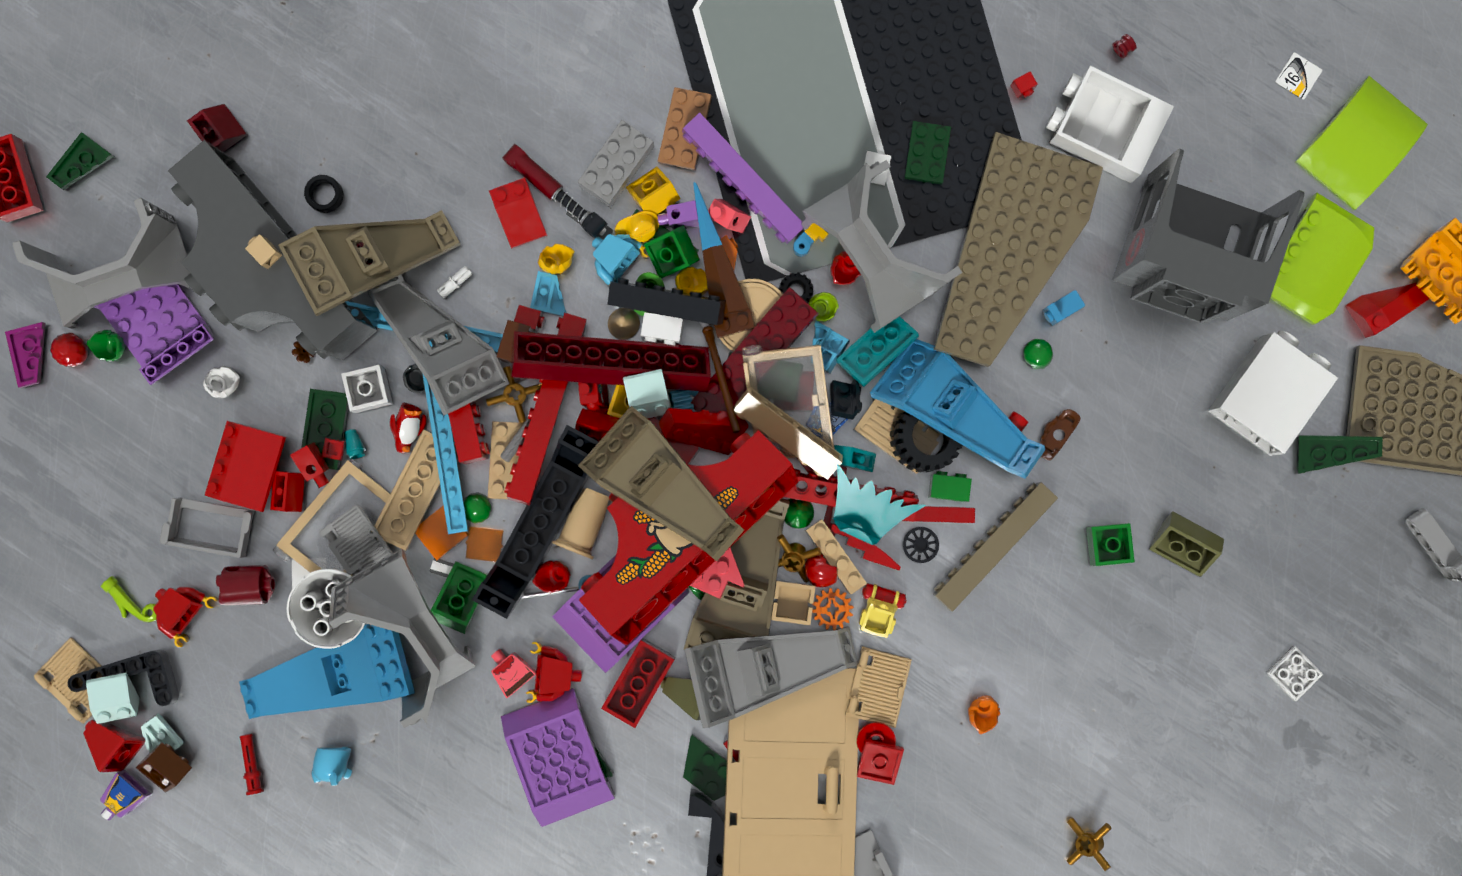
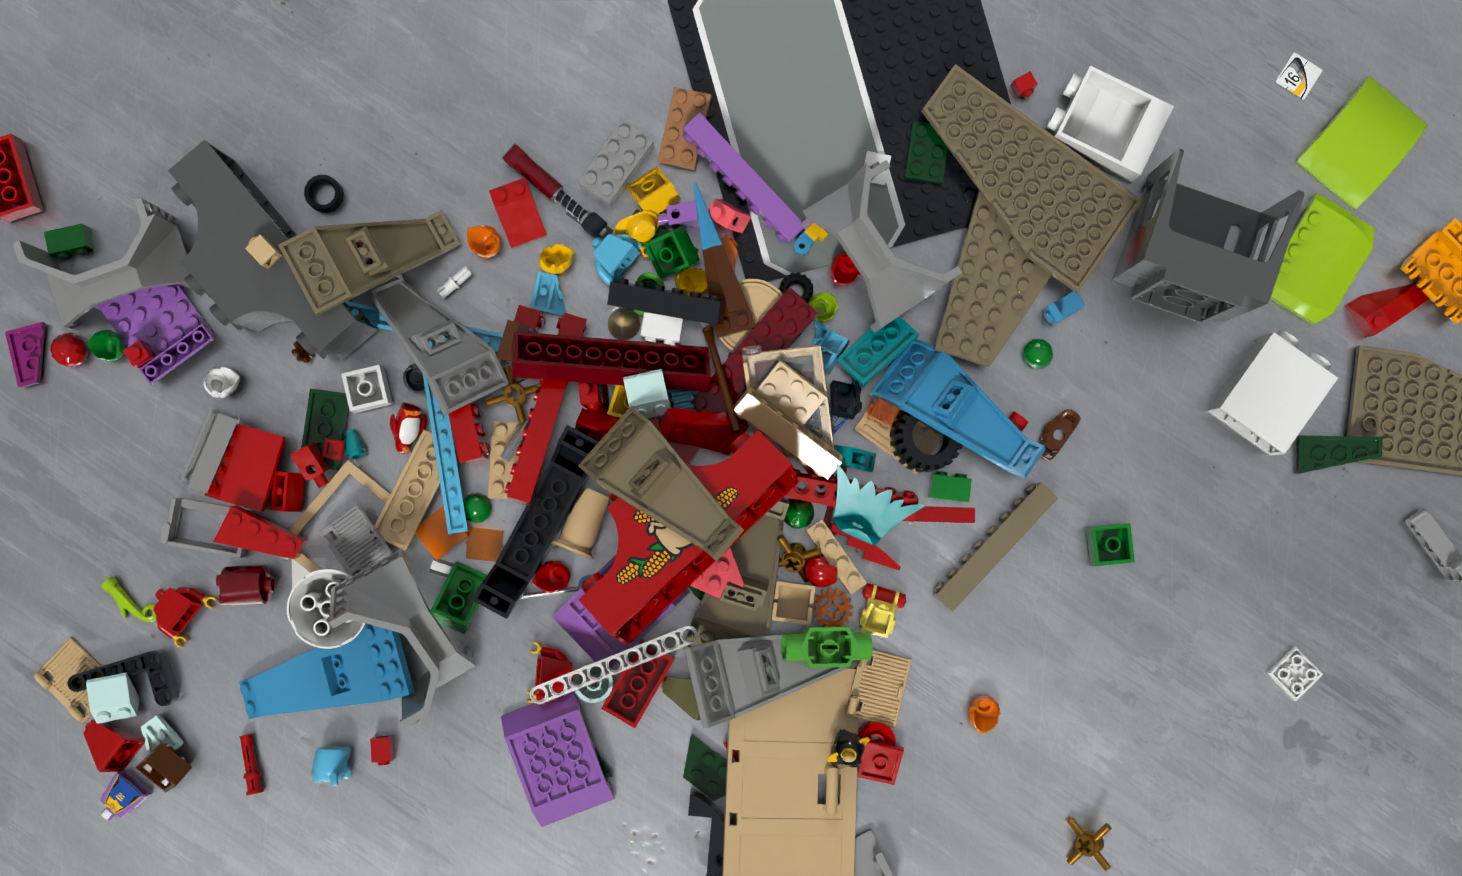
dark green wing [46,132,114,190] -> none
dark red slope [187,104,248,152] -> none
coral torso [491,649,536,698] -> none
black wheel [903,527,939,563] -> none
dark red wheel [1112,34,1137,59] -> none
olive slope [1149,511,1224,577] -> none
none -> green brick [44,223,94,259]
none -> red brick [123,340,156,369]
none -> light grey piece [180,408,241,493]
none -> red wedge [213,505,308,559]
none -> red brick [370,735,396,765]
none -> orange hair [467,224,501,258]
none -> white beam [530,626,698,705]
none -> light aqua brick [573,663,613,703]
none -> tan plate [756,360,827,426]
none -> bright green brick [781,626,872,668]
none -> black hair [827,729,870,769]
none -> clear orange brick [865,398,899,429]
none -> dark tan wing [921,64,1141,293]

